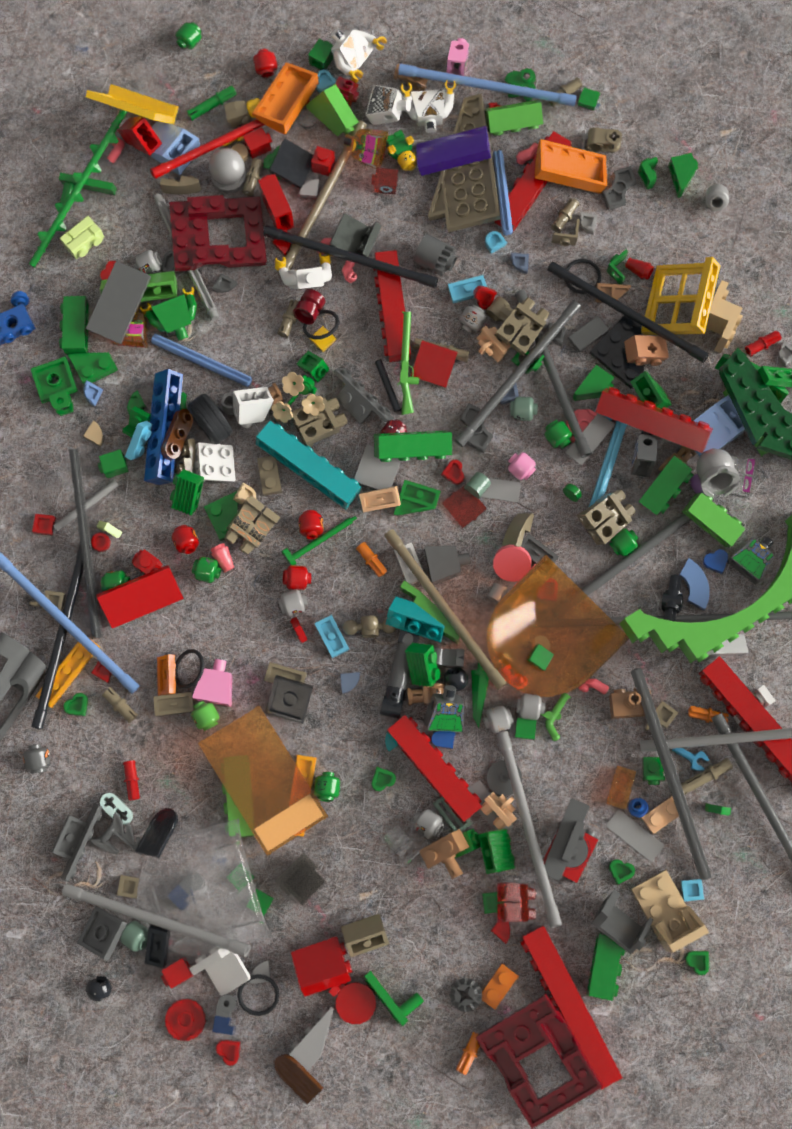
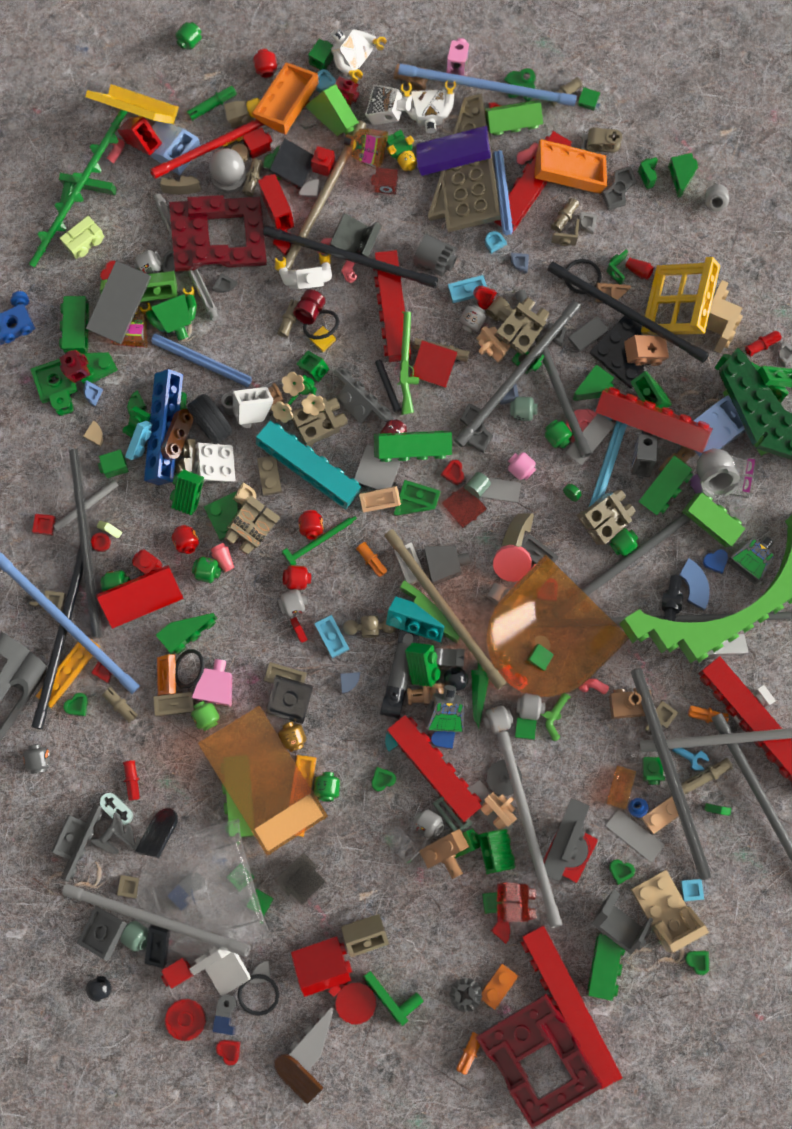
none -> dark red brick [59,350,90,383]
none -> green slope [156,613,218,655]
none -> pearl gold head [278,721,307,752]

